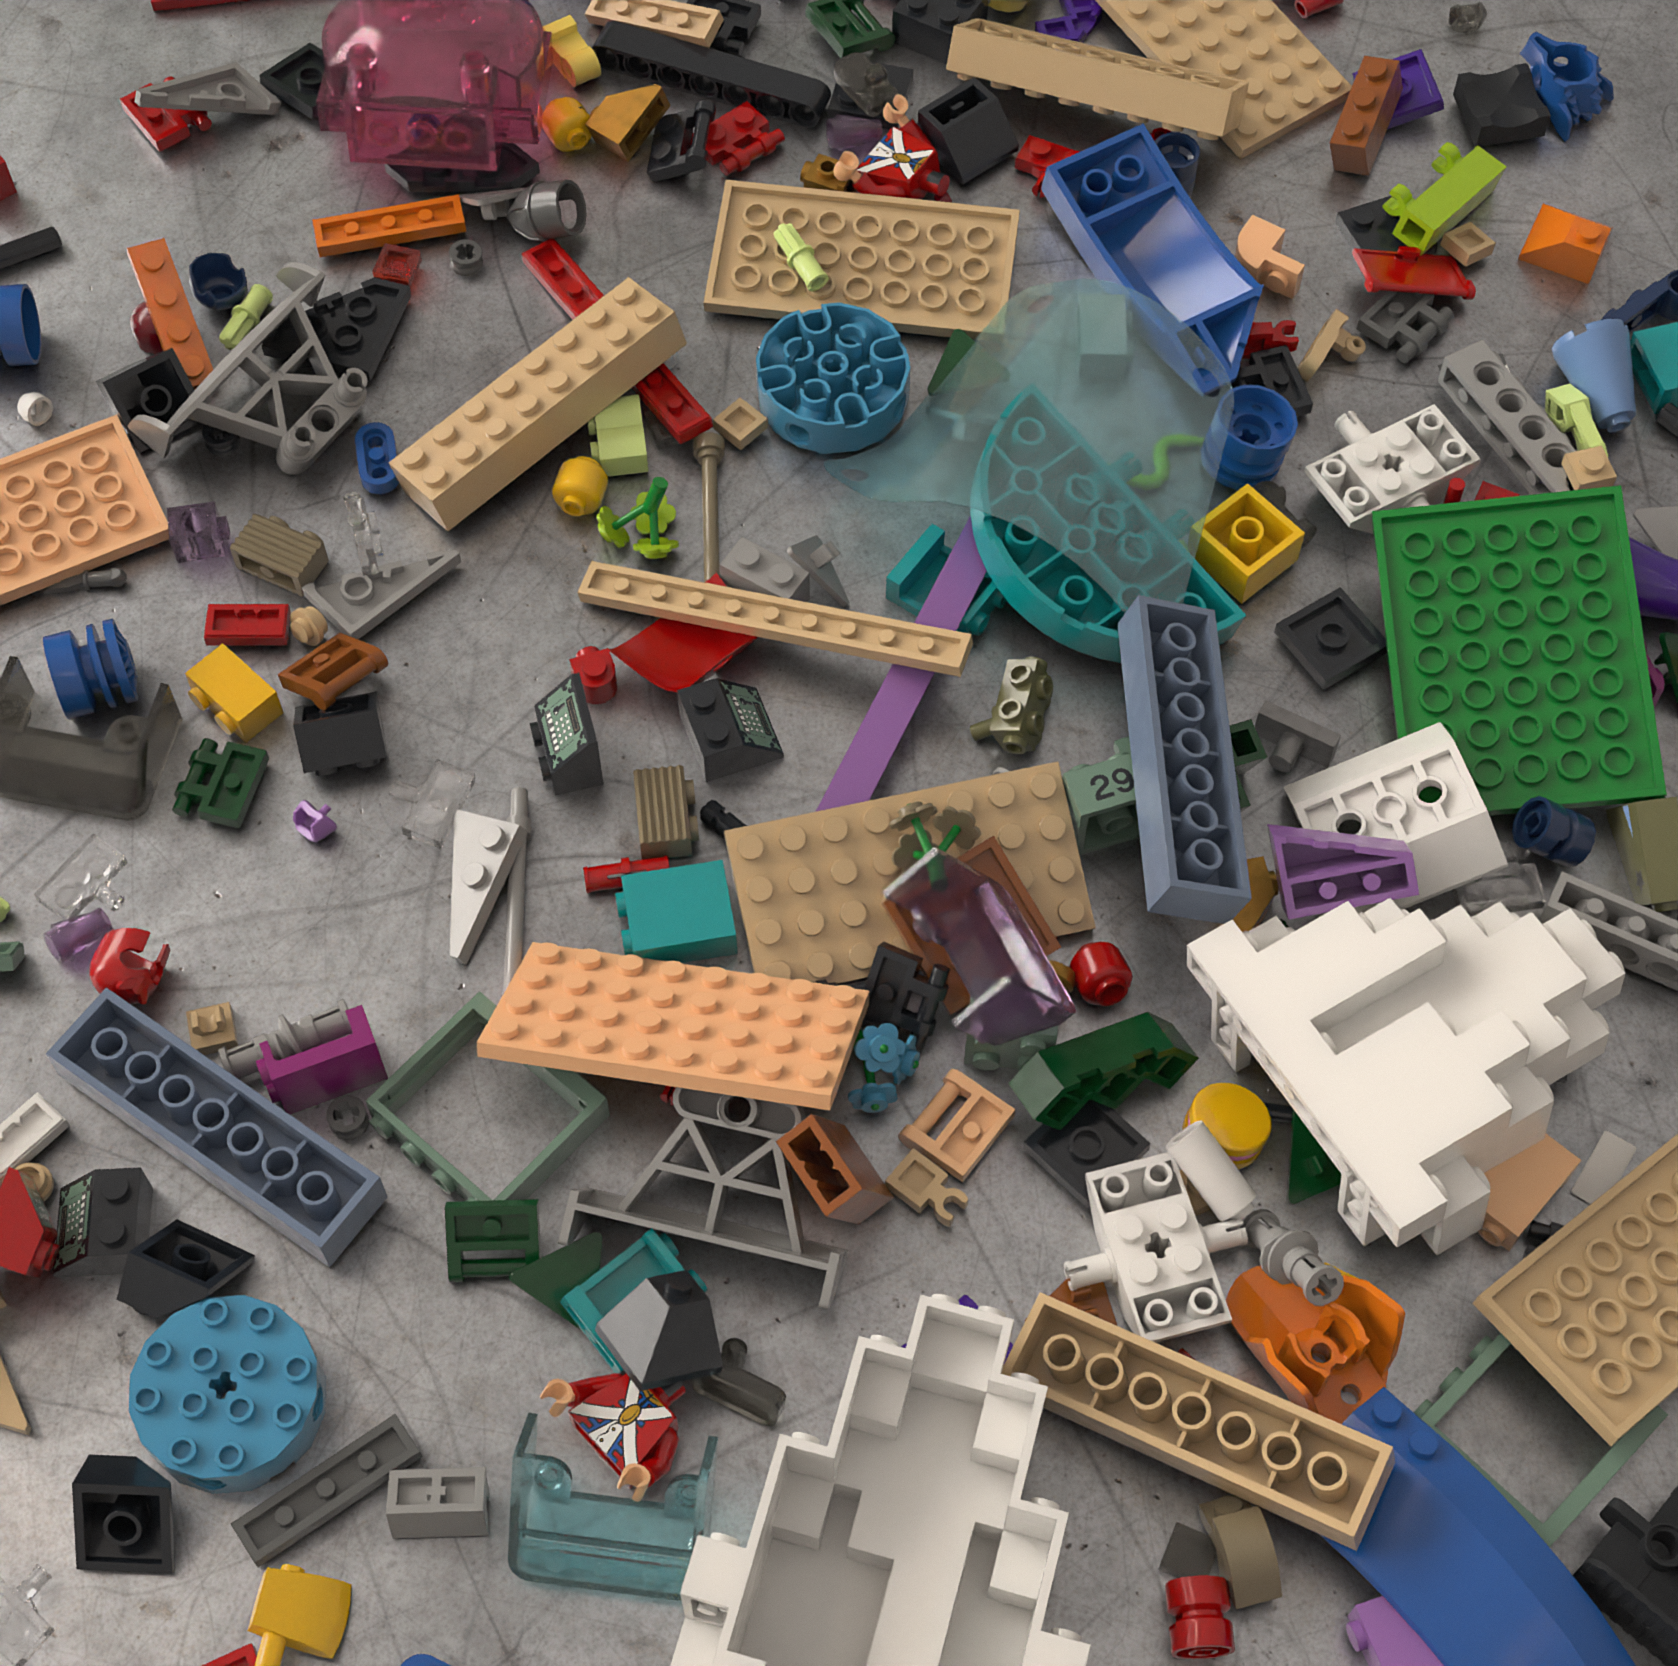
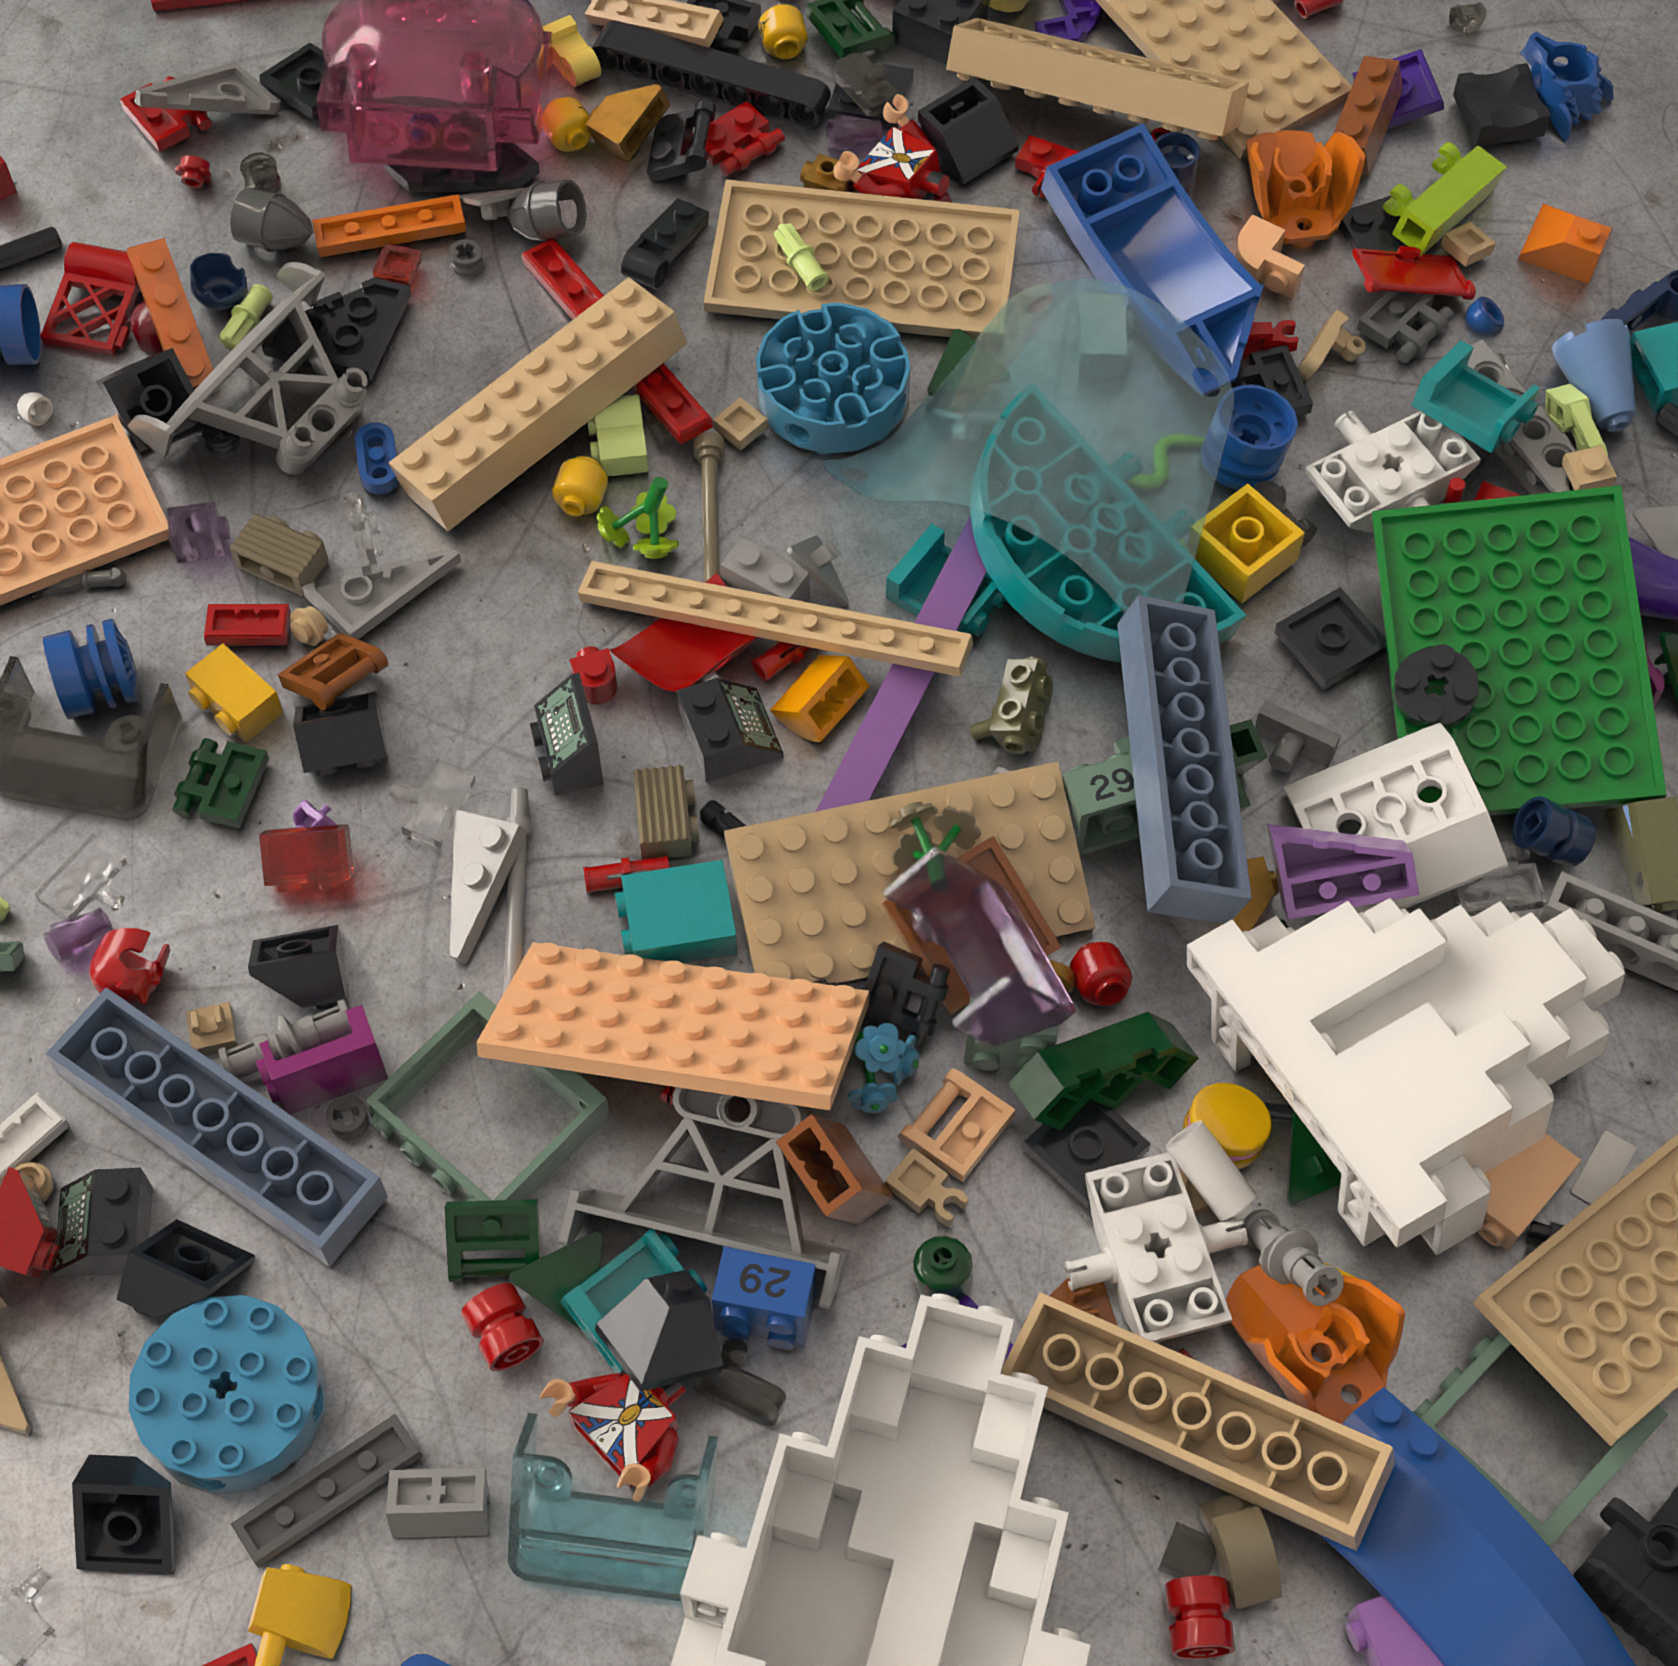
none -> red piece [40,242,141,356]
none -> red plate [175,156,212,188]
none -> dark grey helmet [230,187,314,252]
none -> clear smoke wheel [240,152,282,193]
none -> black slope [248,925,347,1010]
none -> clear red brick [259,824,354,892]
none -> red wheel [461,1283,544,1372]
none -> black plate [621,198,709,290]
none -> blue brick [711,1247,816,1350]
none -> red pin [751,641,811,682]
none -> yellow head [759,4,808,59]
none -> light orange brick [770,655,870,742]
none -> dark green head [913,1236,973,1300]
none -> orange piece [1246,130,1365,248]
none -> black plate [1394,644,1479,729]
none -> teal panel [1411,340,1540,453]
none -> blue piece [1465,296,1504,335]

